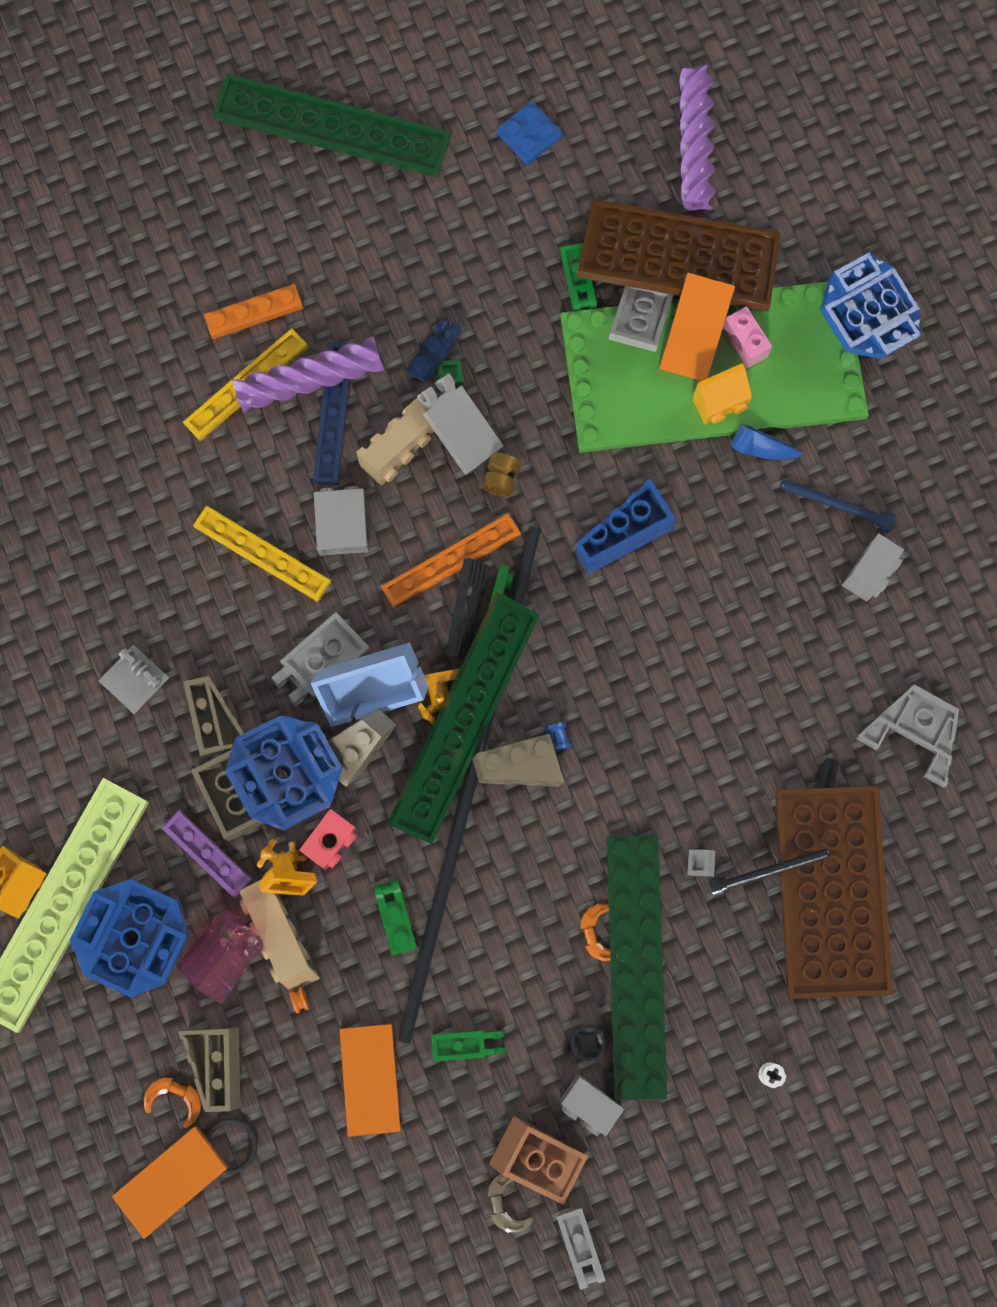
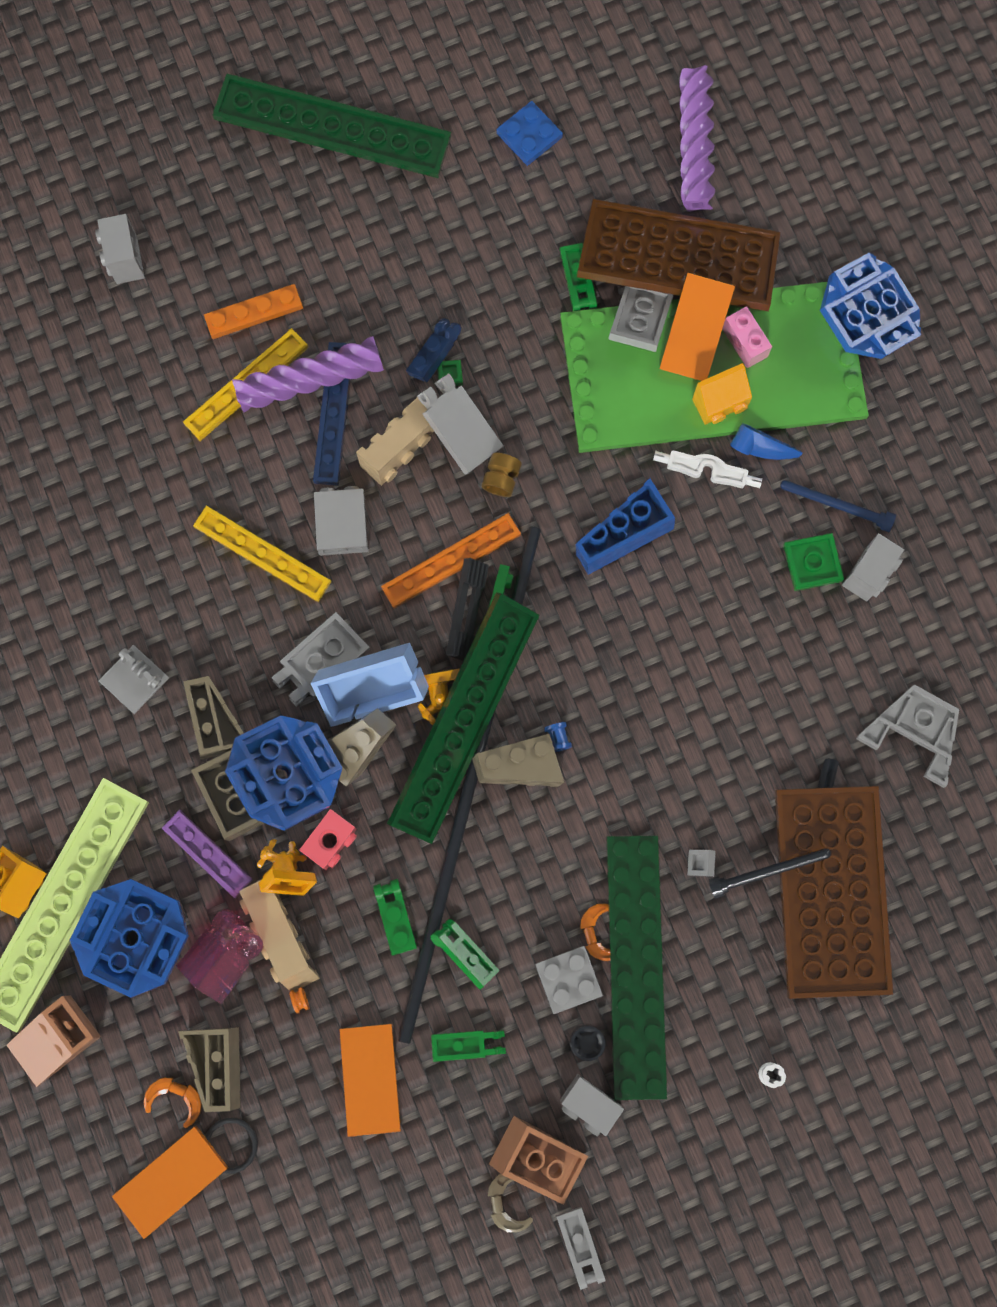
none -> slope [7,995,101,1087]
none -> light grey brick [95,214,145,284]
none -> green plate [431,919,500,990]
none -> light grey brick [535,946,603,1014]
none -> white piece [653,450,762,489]
none -> green tile [783,533,844,591]

